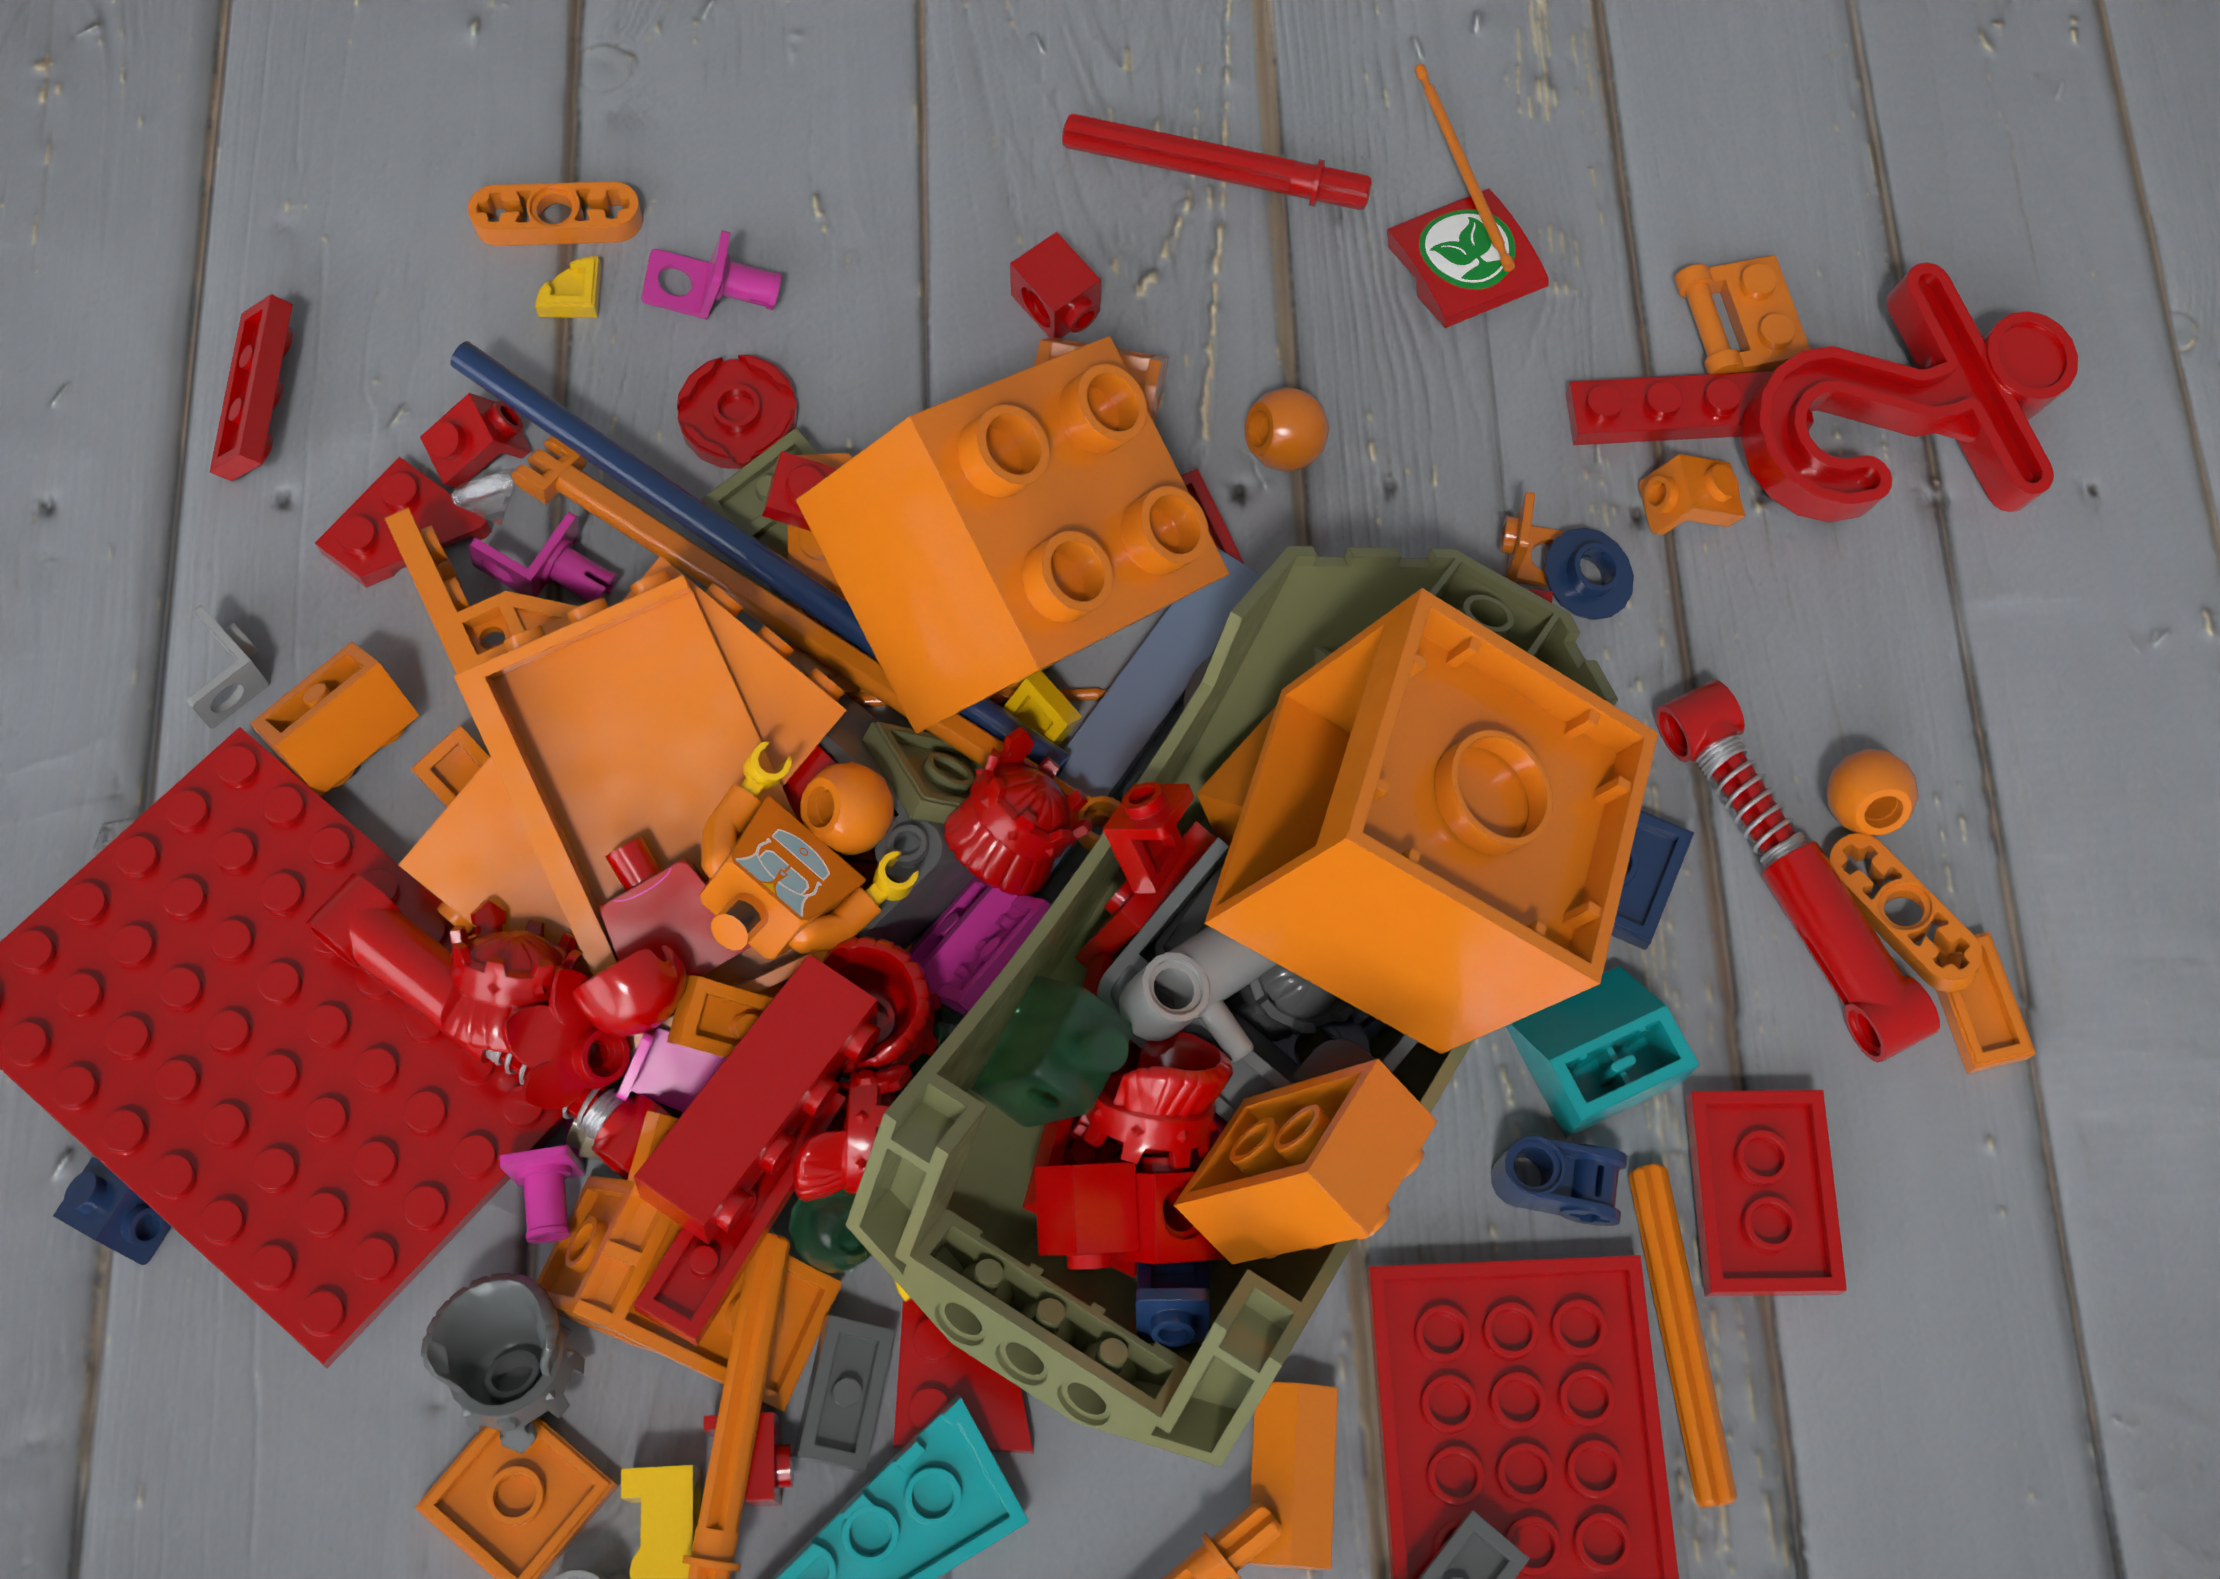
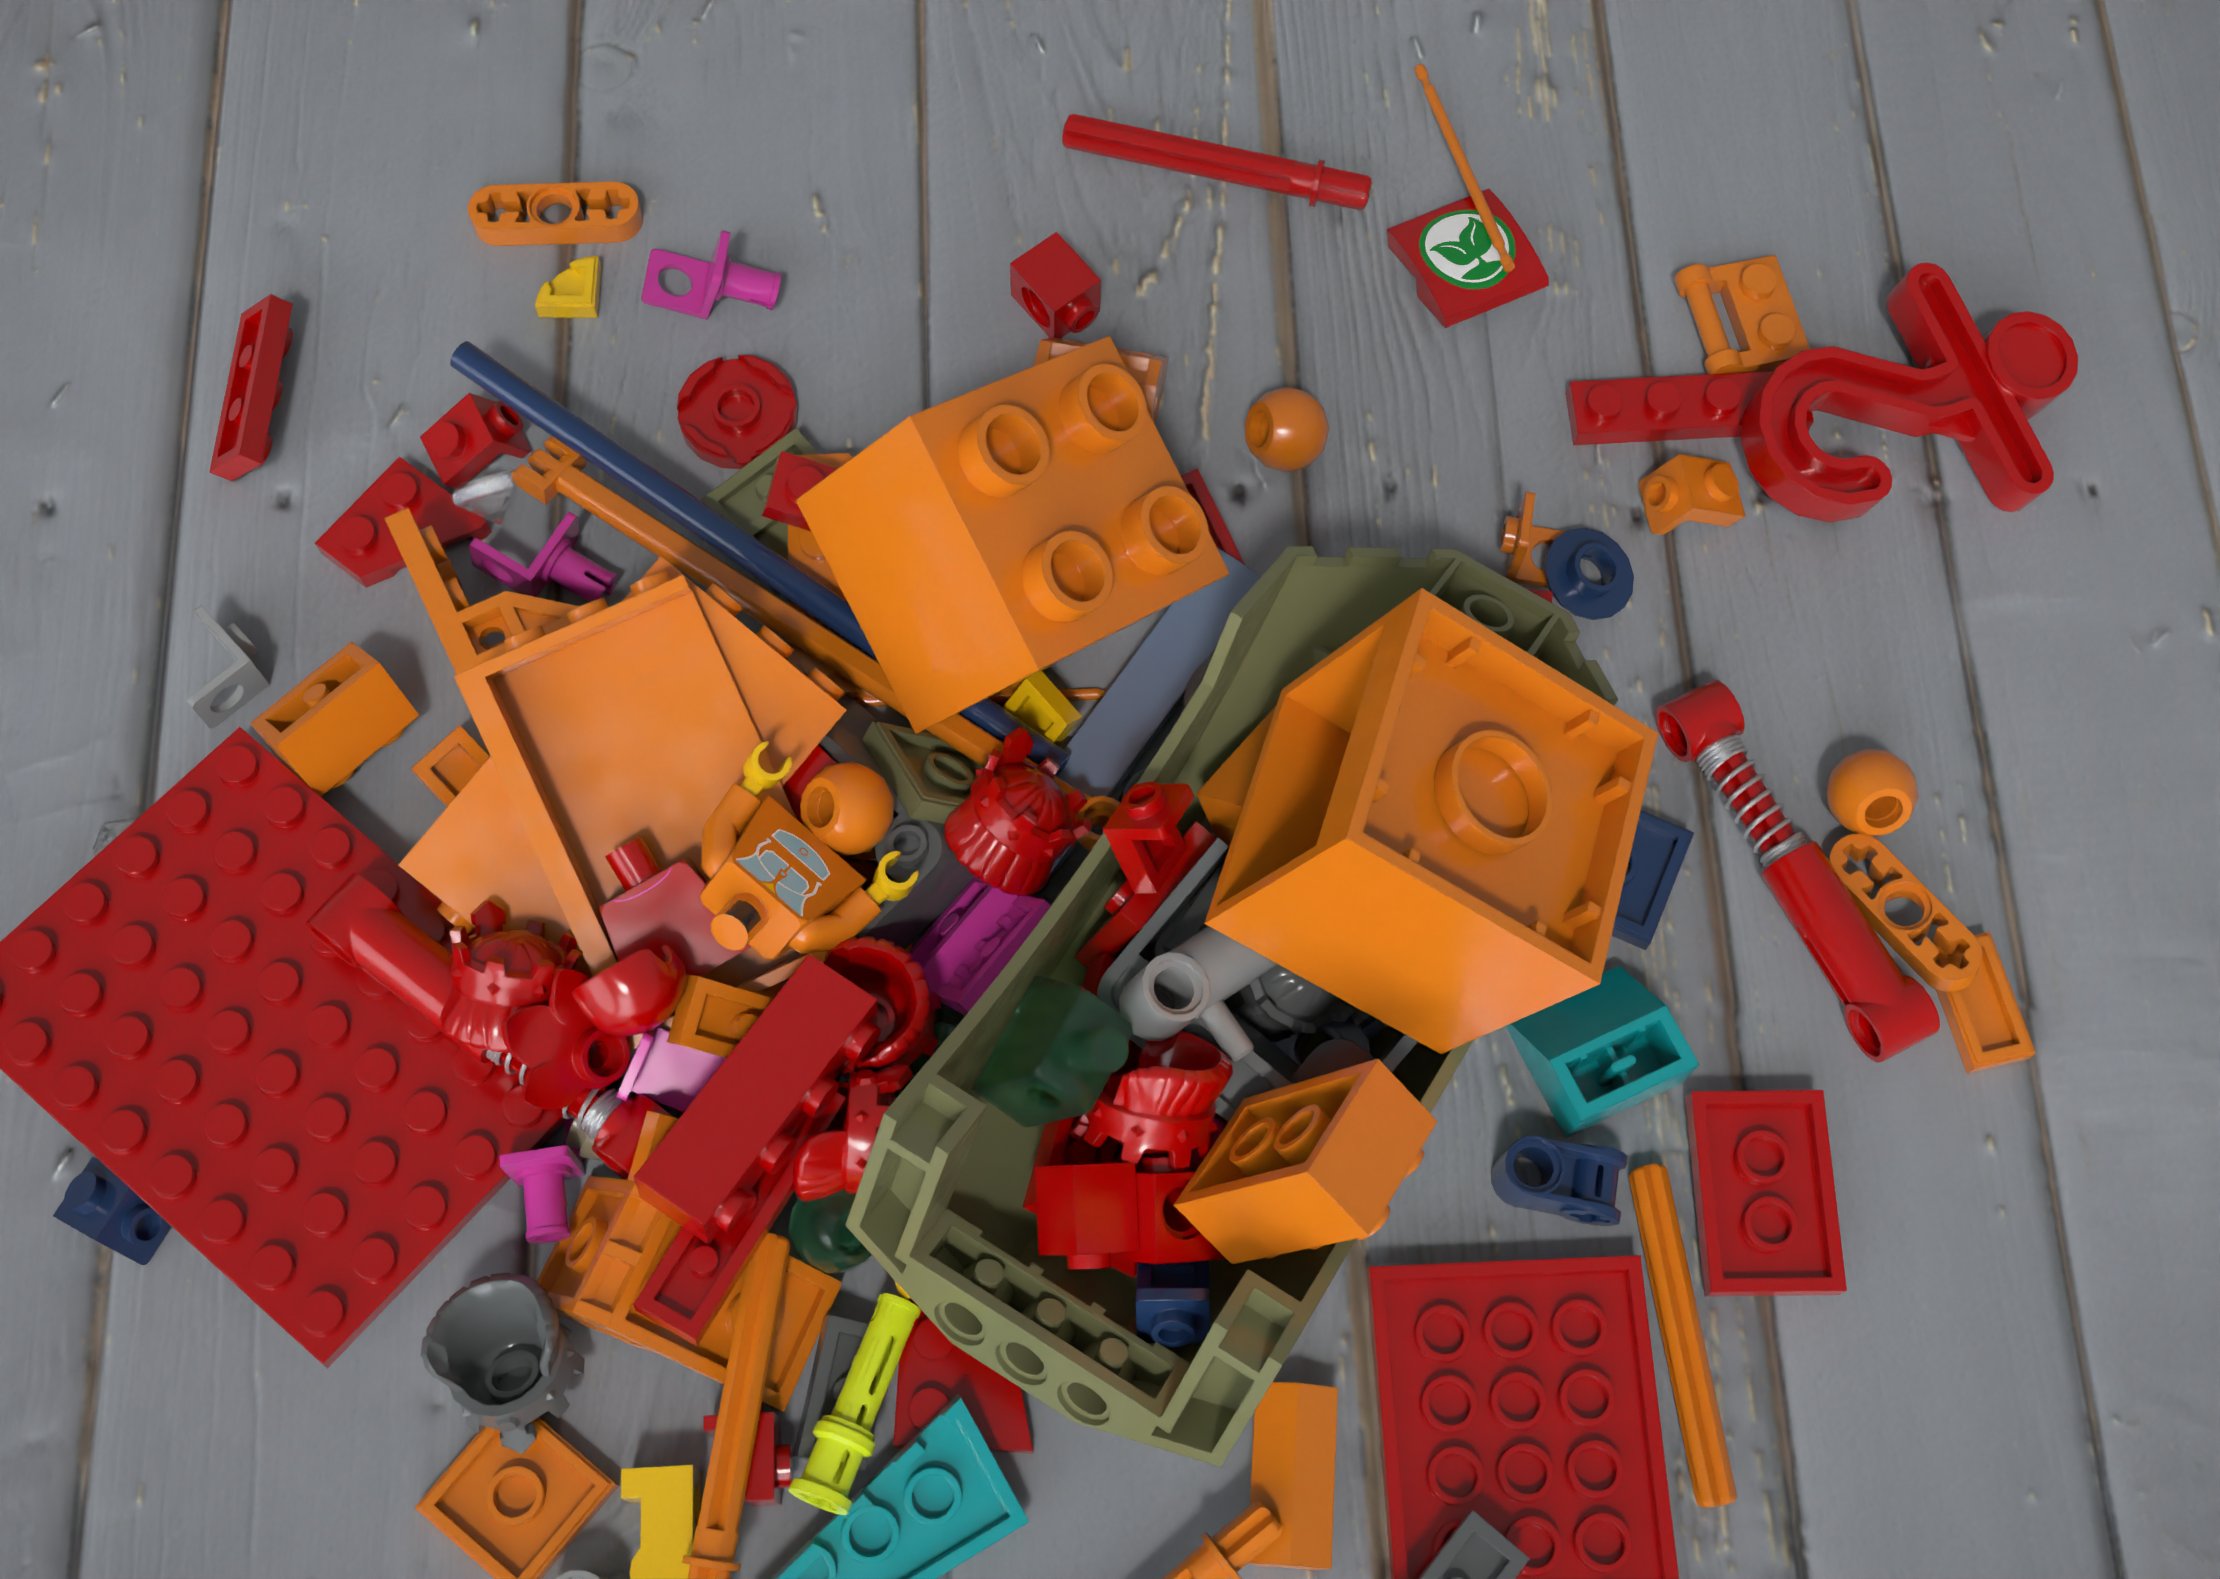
none -> neon yellow pin [788,1293,921,1515]

